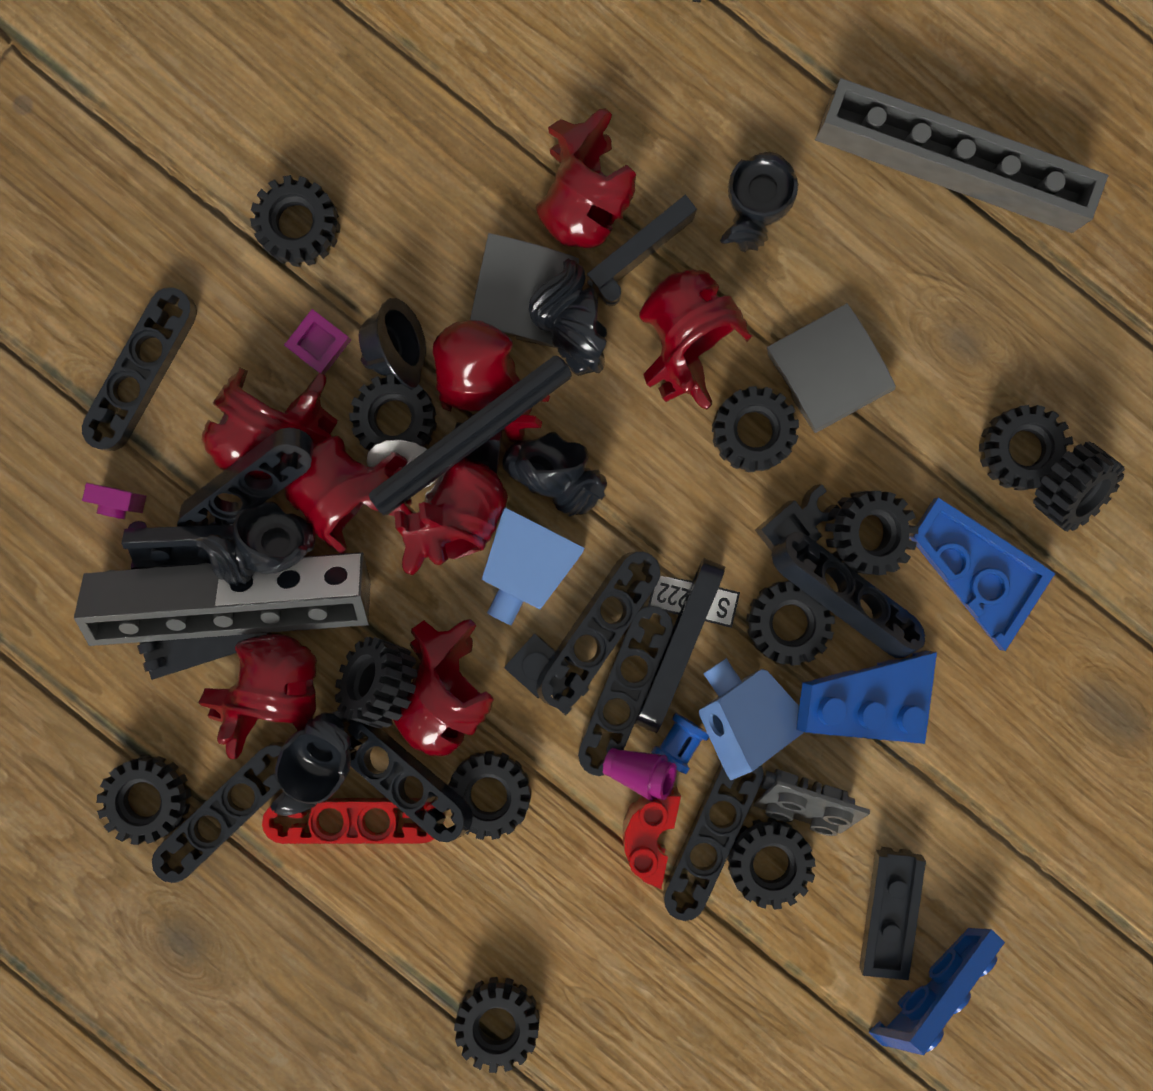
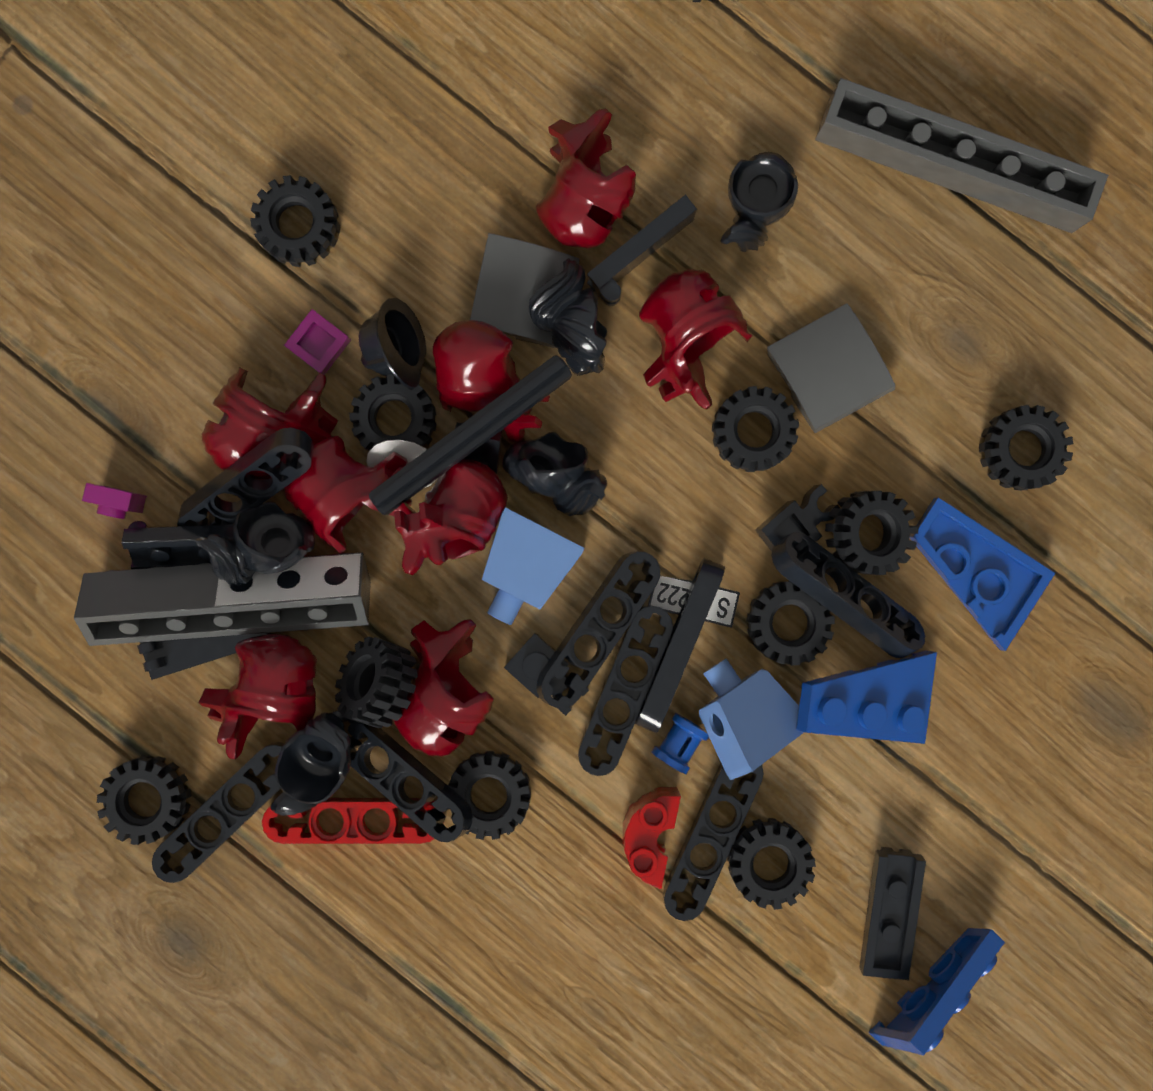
black beam [82,287,197,451] -> none
black tyre [454,977,540,1073] -> none
magenta cone [603,748,677,801] -> none
dark grey hinge [754,769,870,836] -> none
black tyre [1033,441,1125,532] -> none

